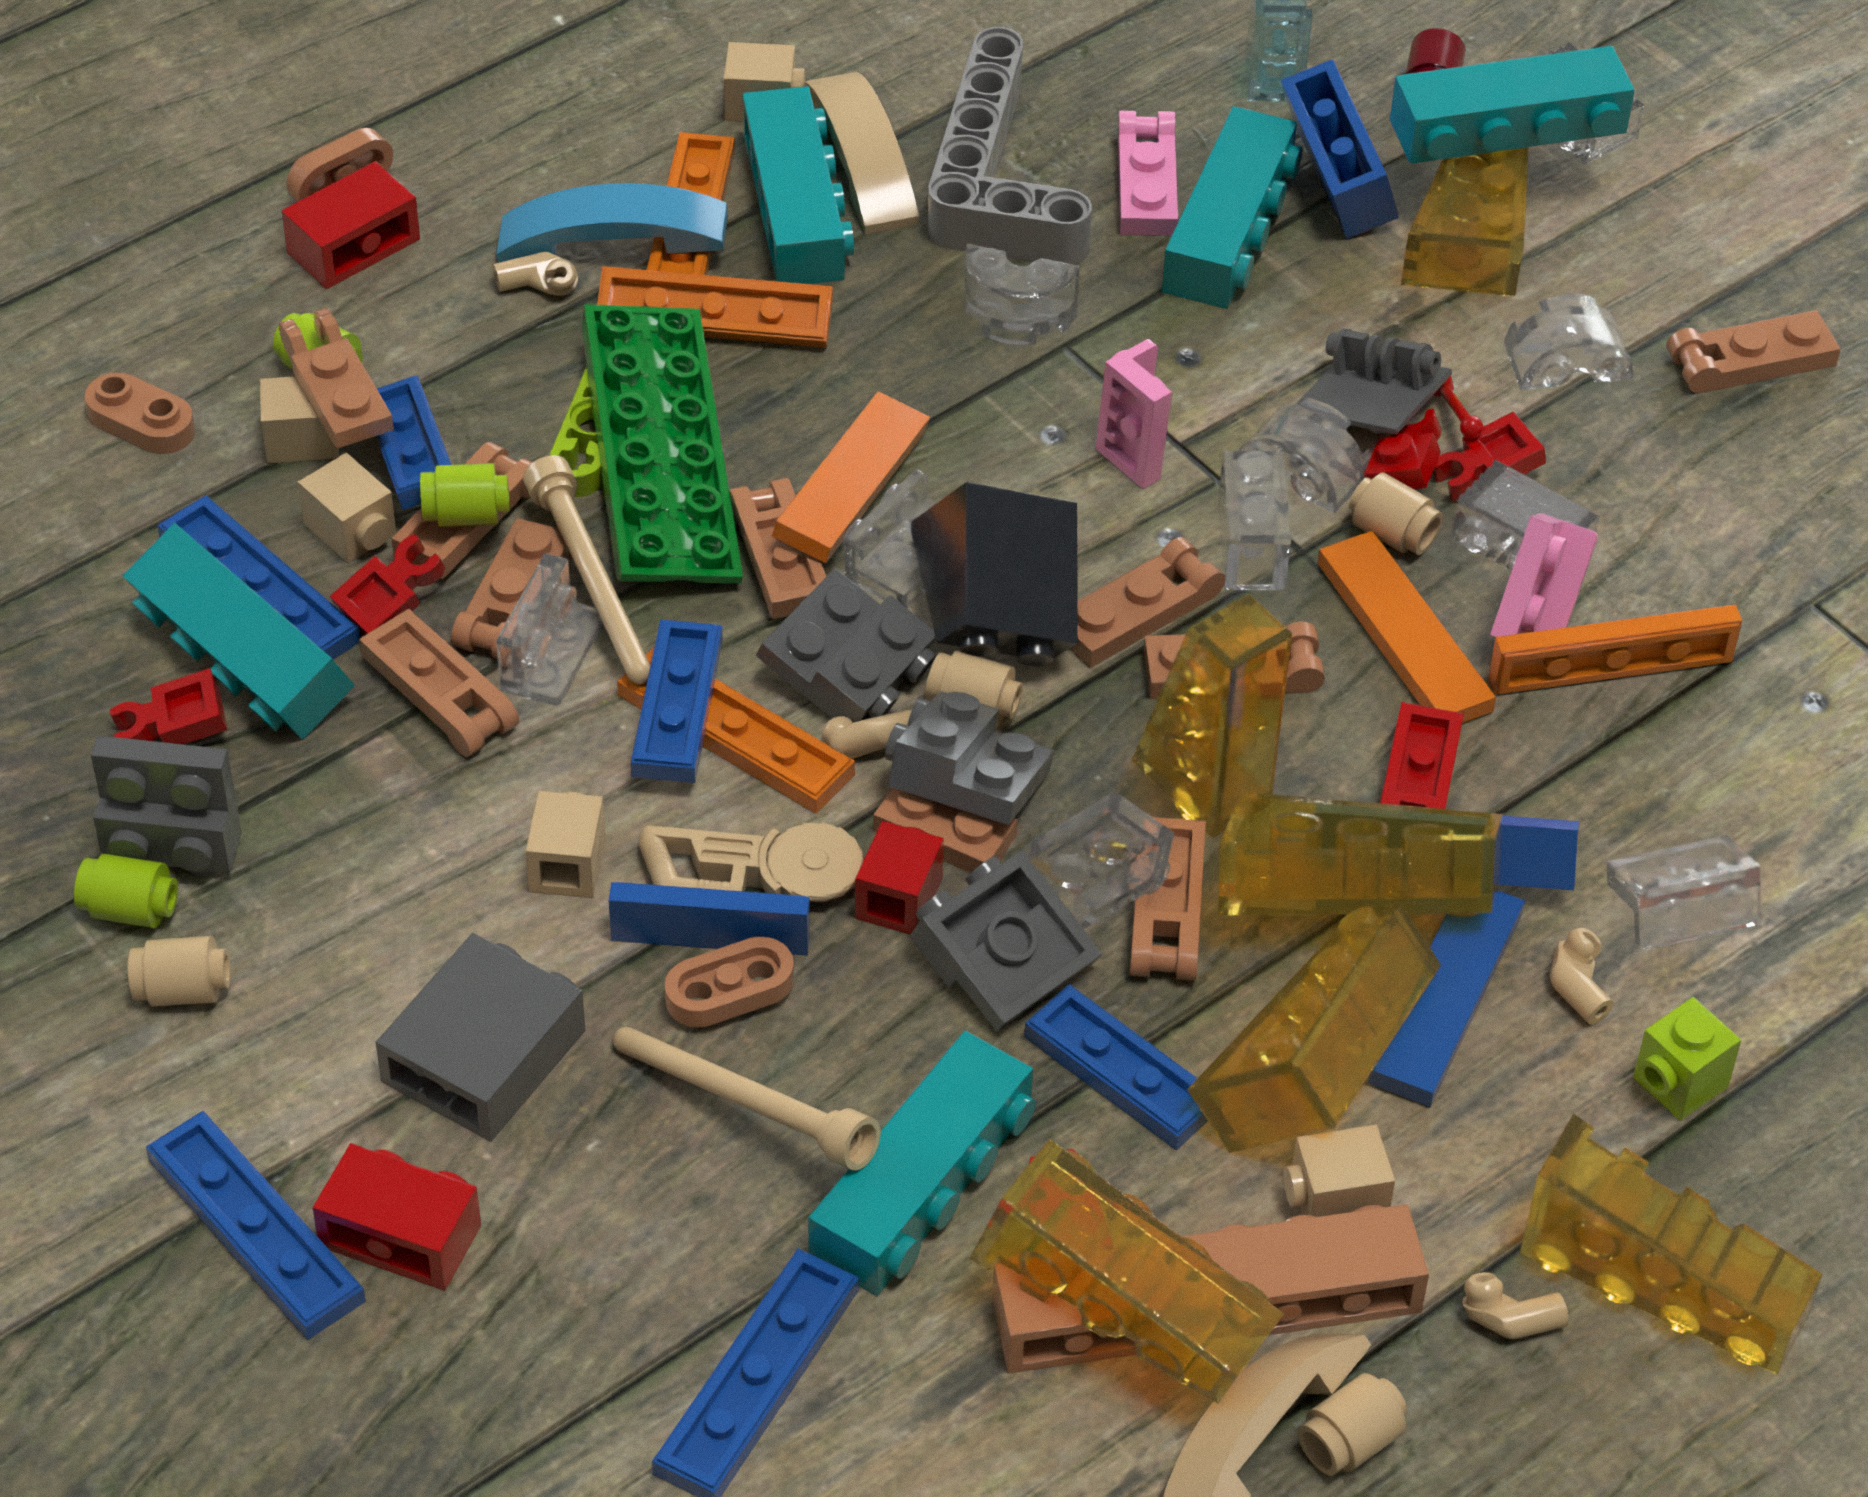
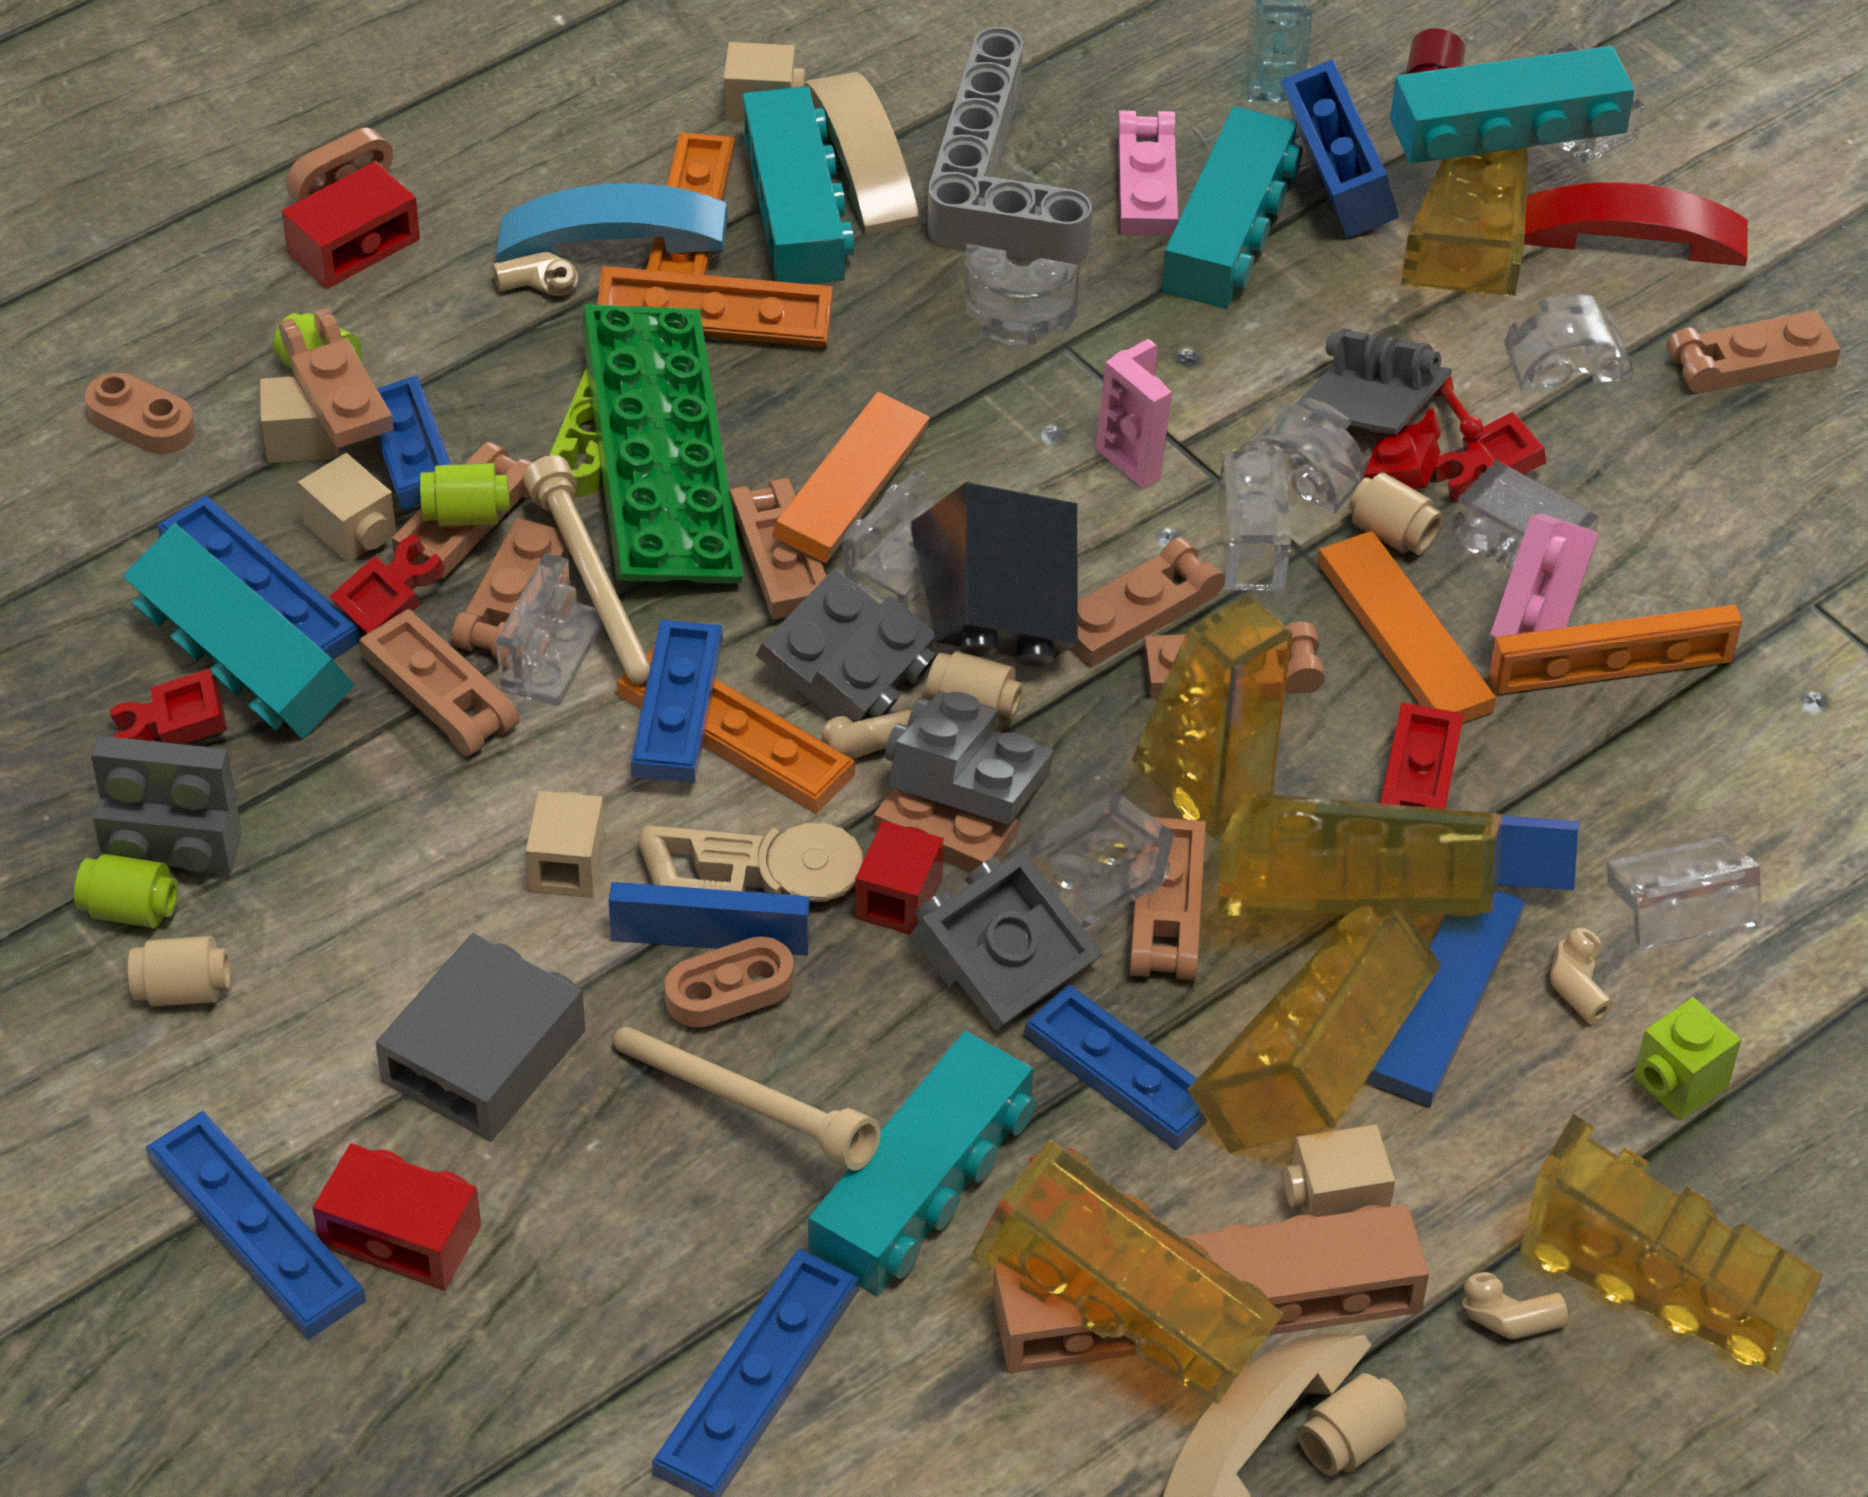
none -> red slope [1518,182,1748,266]

